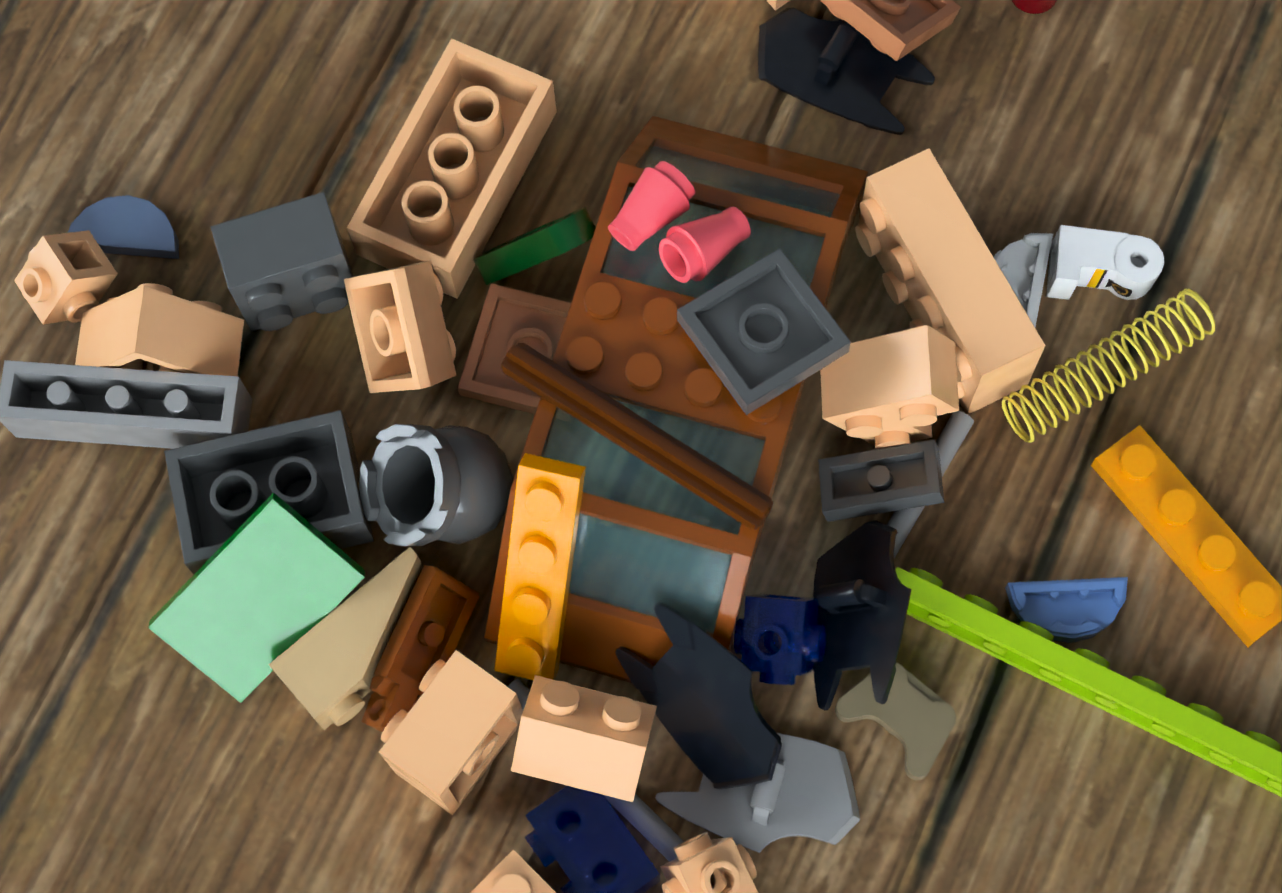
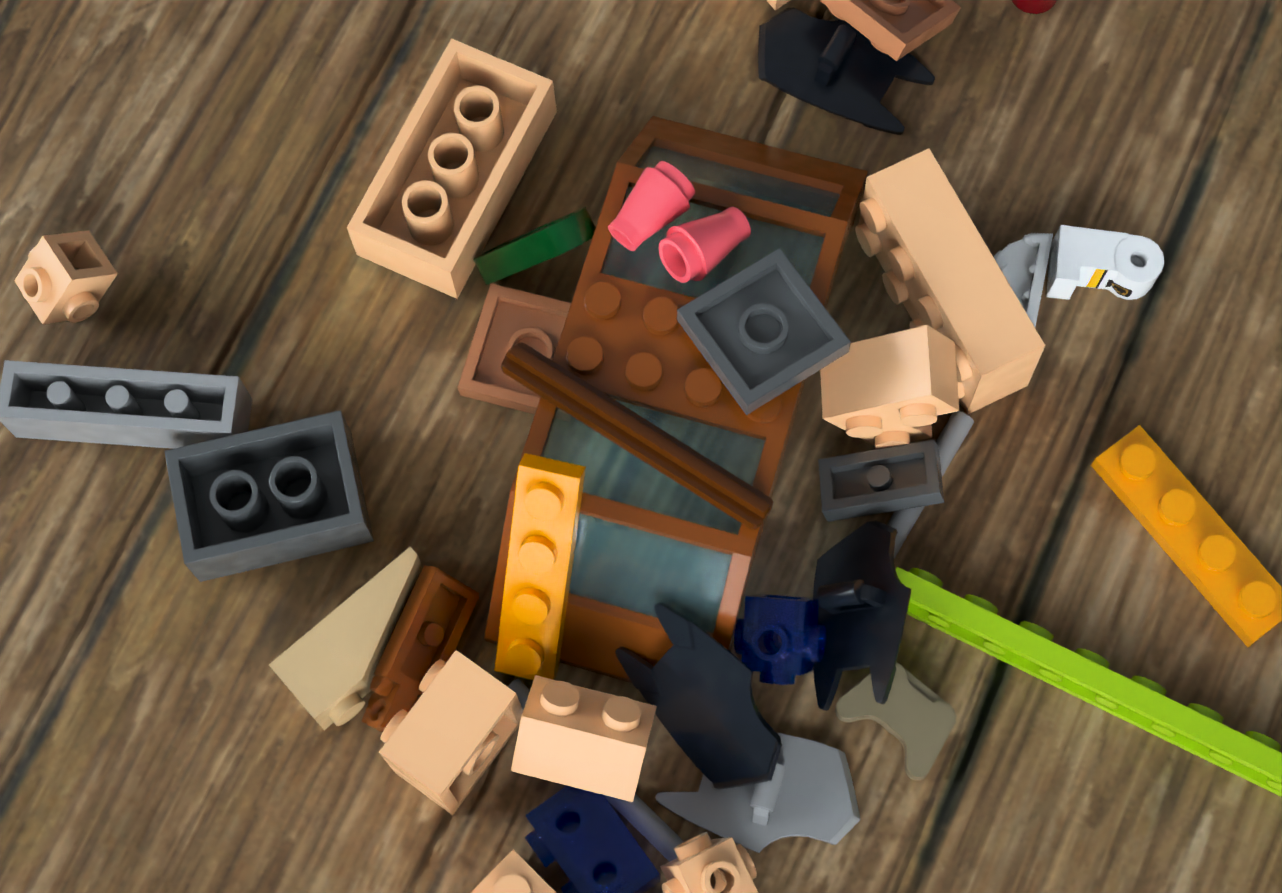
sand blue tile [68,195,179,259] -> none
light nougat brick [75,283,244,376] -> none
tile [148,492,365,703] -> none
dark grey brick [210,192,354,332] -> none
light nougat slope [344,261,456,393] -> none
dark grey tile [359,424,514,546] -> none
light yellow piece [1002,289,1215,443] -> none
medium blue tile [1005,577,1128,643] -> none

